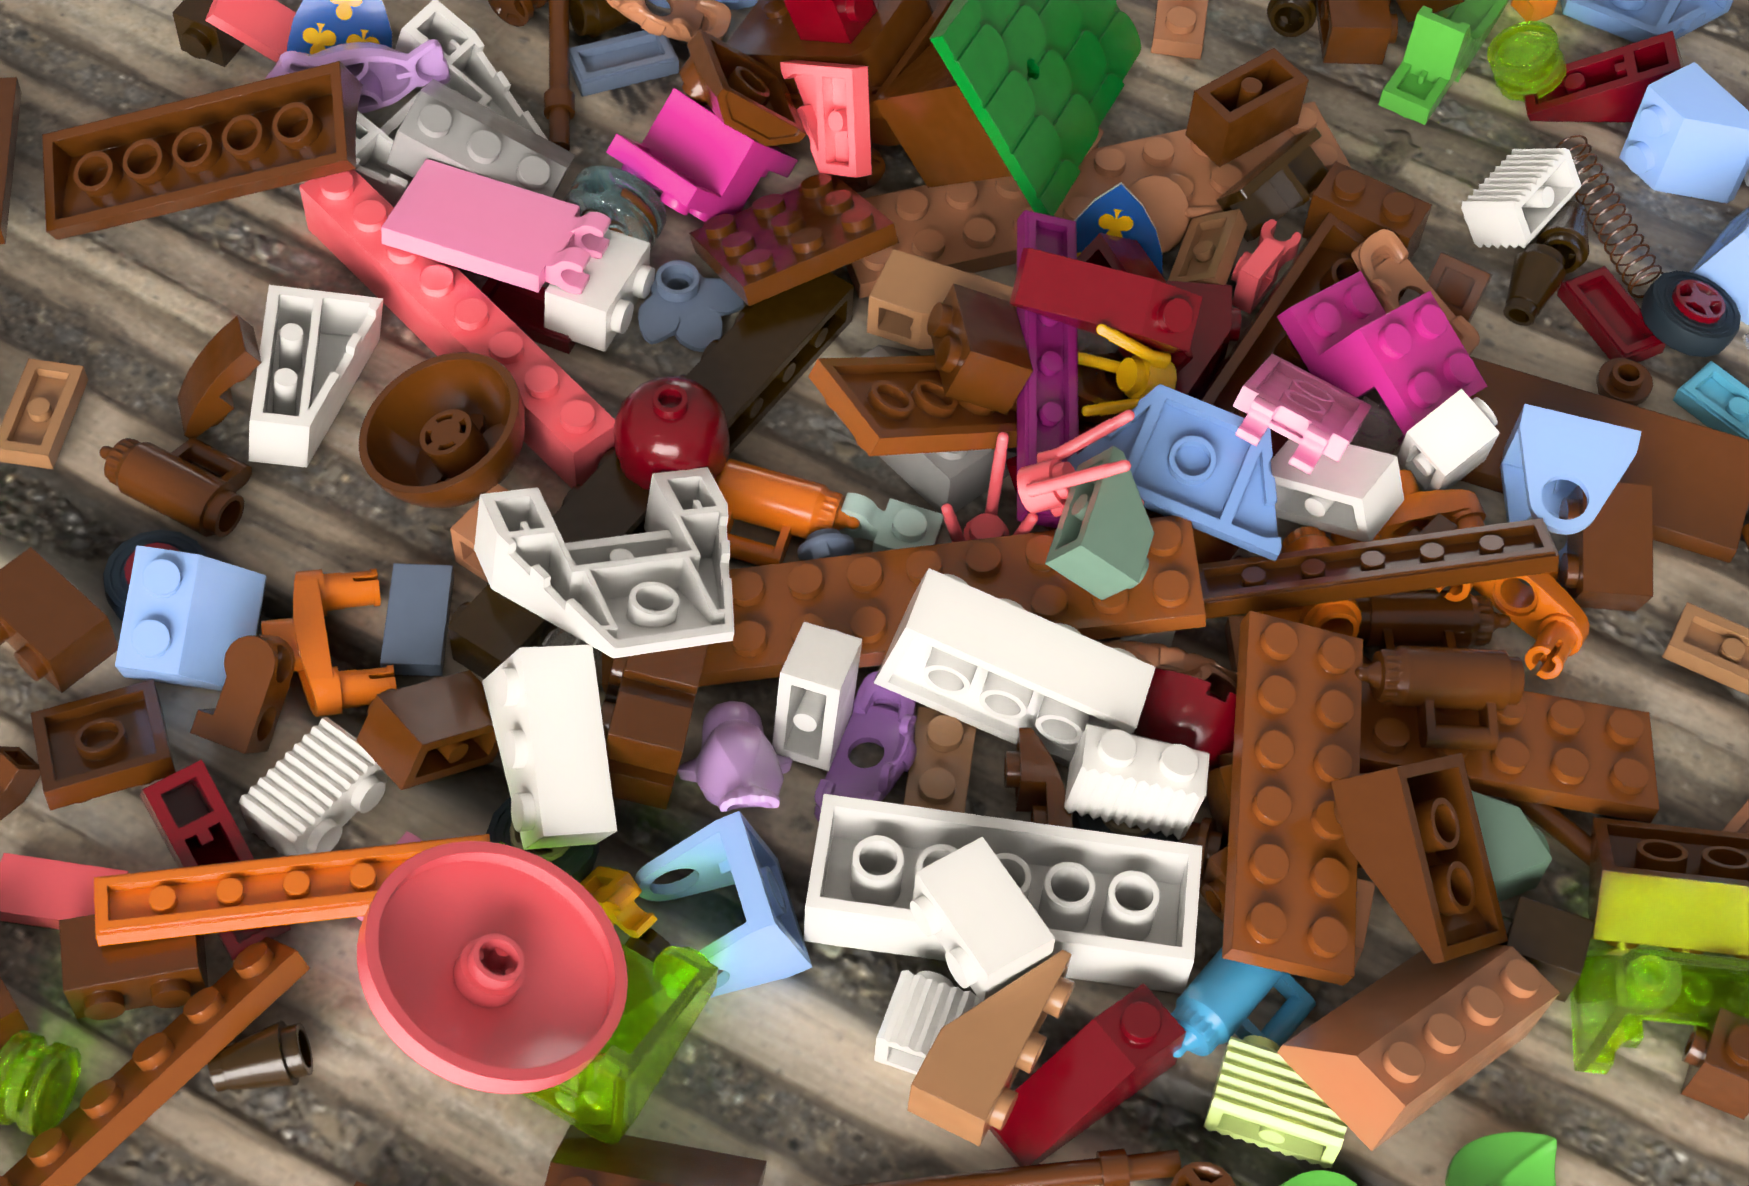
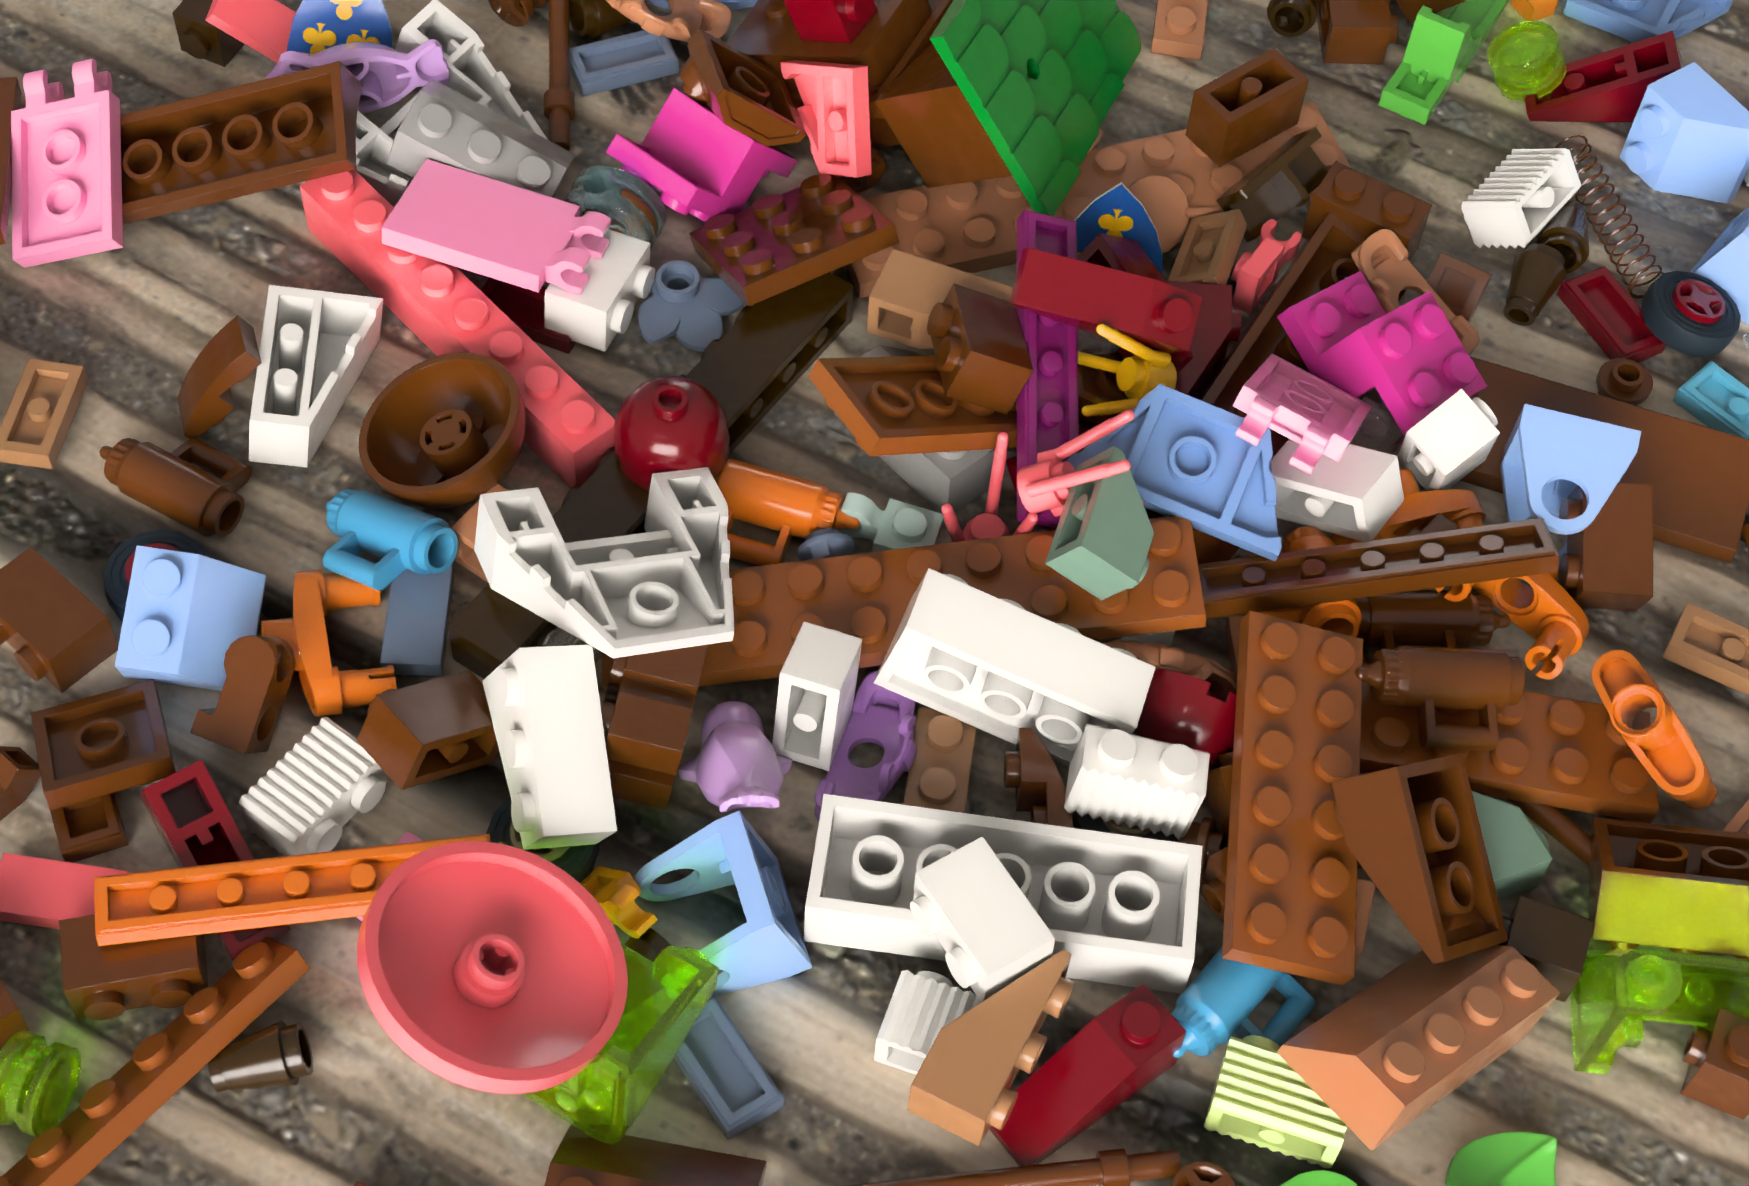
none -> bright pink tile [11,59,123,268]
none -> reddish brown tile [50,793,129,863]
none -> dark azure piece [323,489,458,591]
none -> sand blue tile [659,995,784,1140]
none -> orange connector [1591,650,1717,809]

